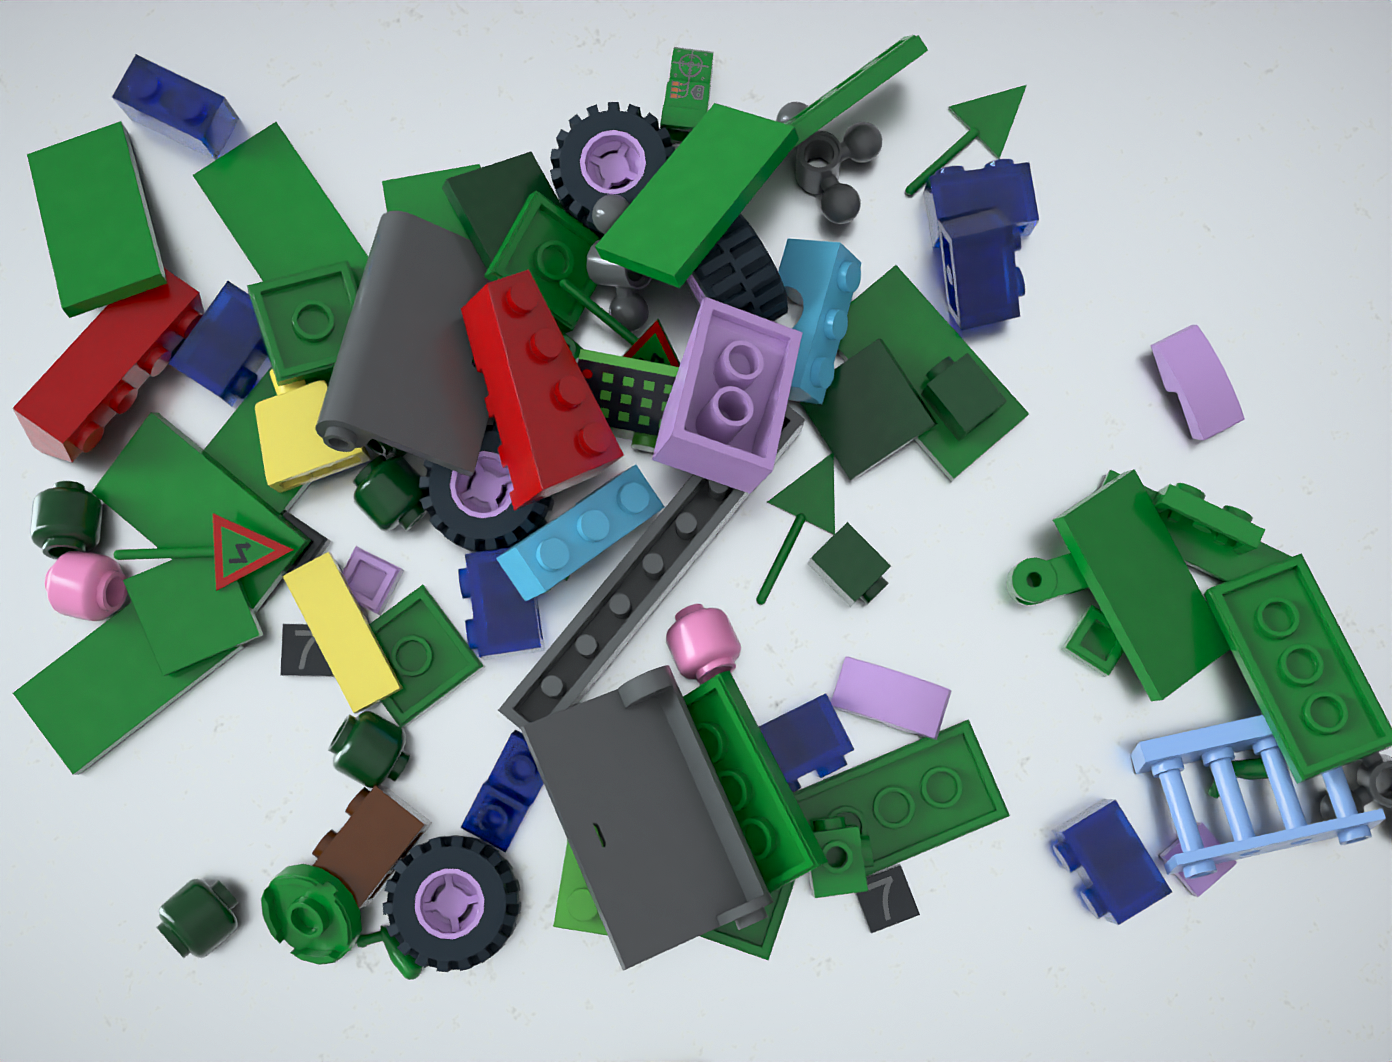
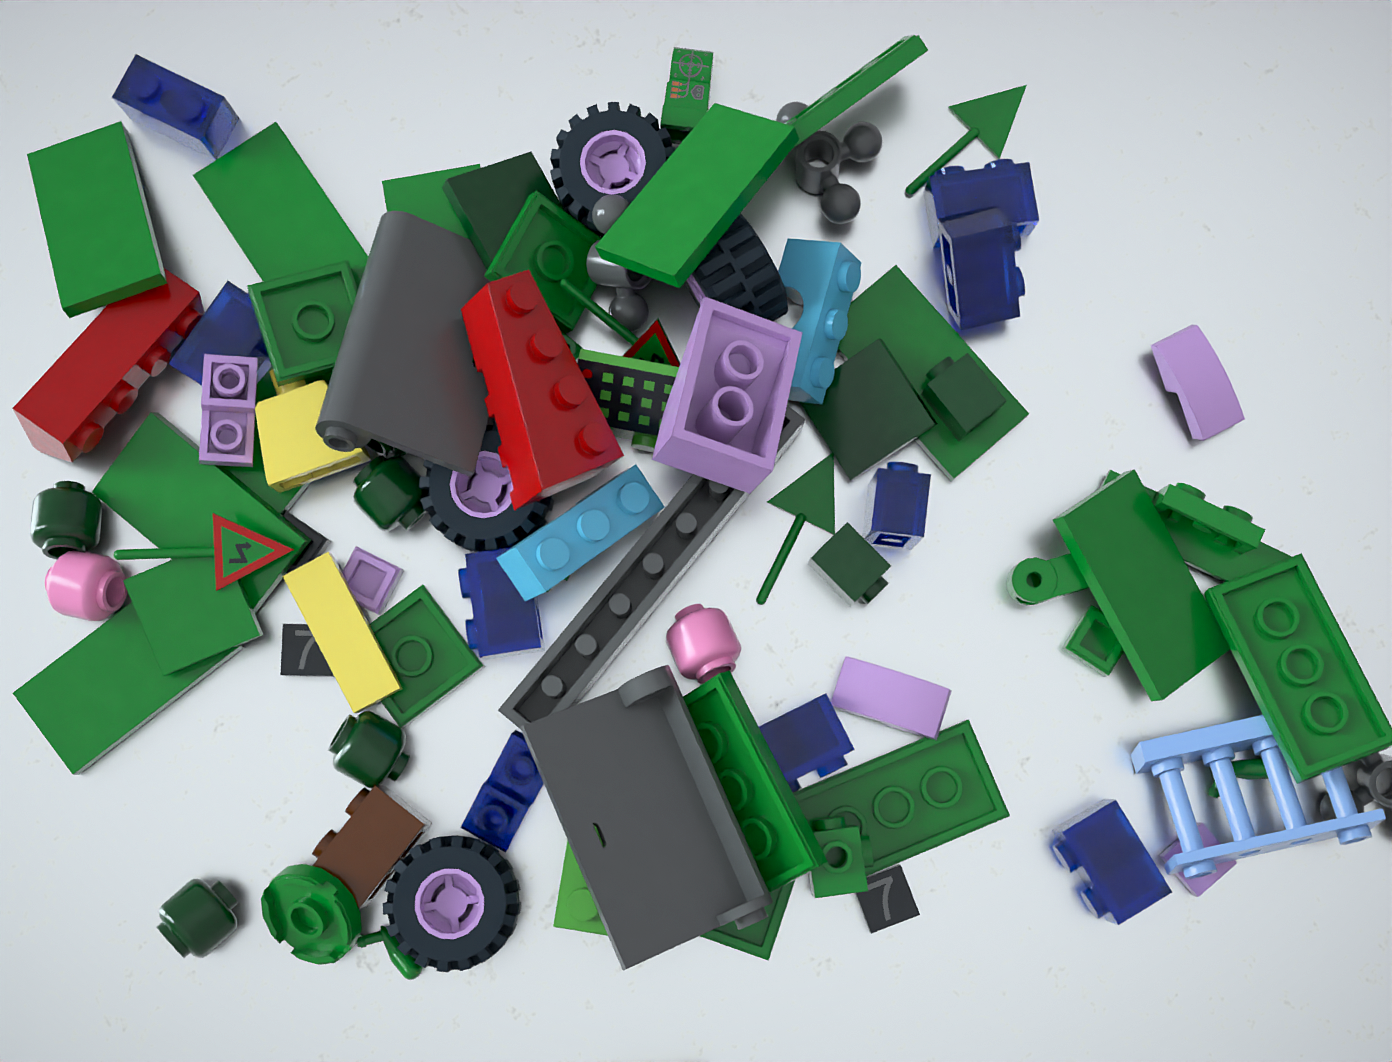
none -> lavender slope [199,354,258,467]
none -> clear blue brick [862,462,931,550]

